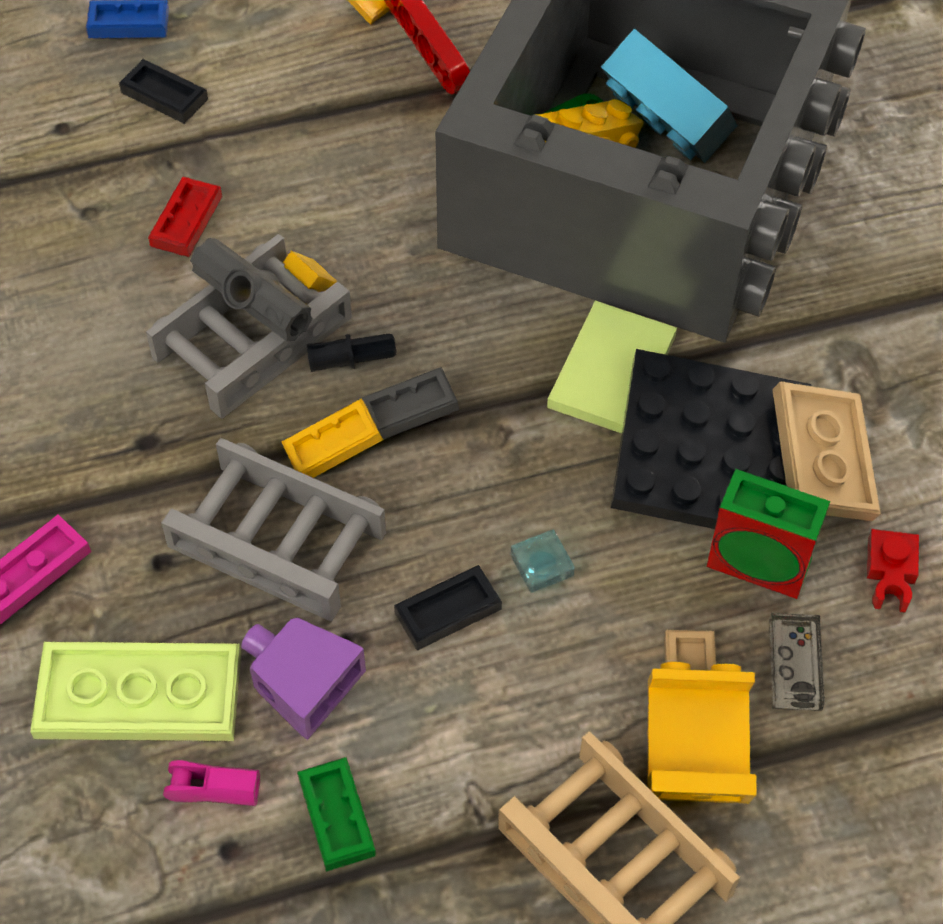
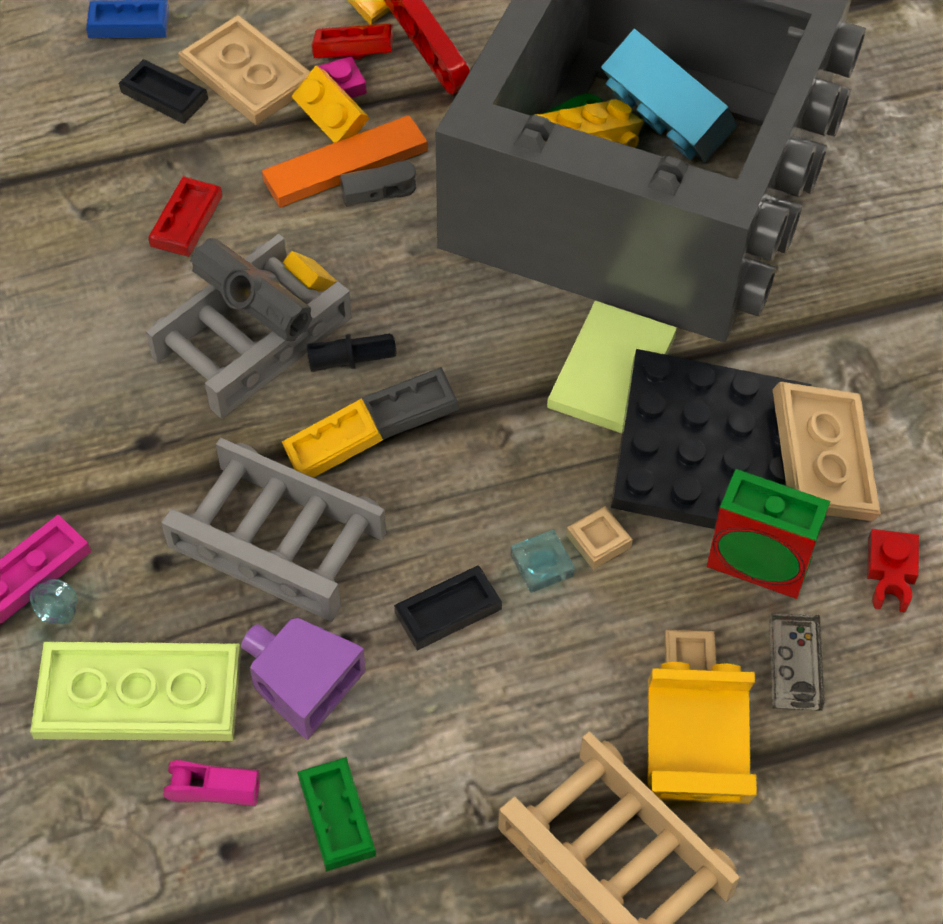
none -> clear light blue plate [29,579,78,624]
none -> tan tile [178,15,311,125]
none -> orange tile [261,115,428,208]
none -> yellow plate [291,66,370,143]
none -> red plate [312,23,394,60]
none -> dark pink plate [318,56,367,98]
none -> dark grey bar [340,161,416,206]
none -> tan tile [566,506,633,570]

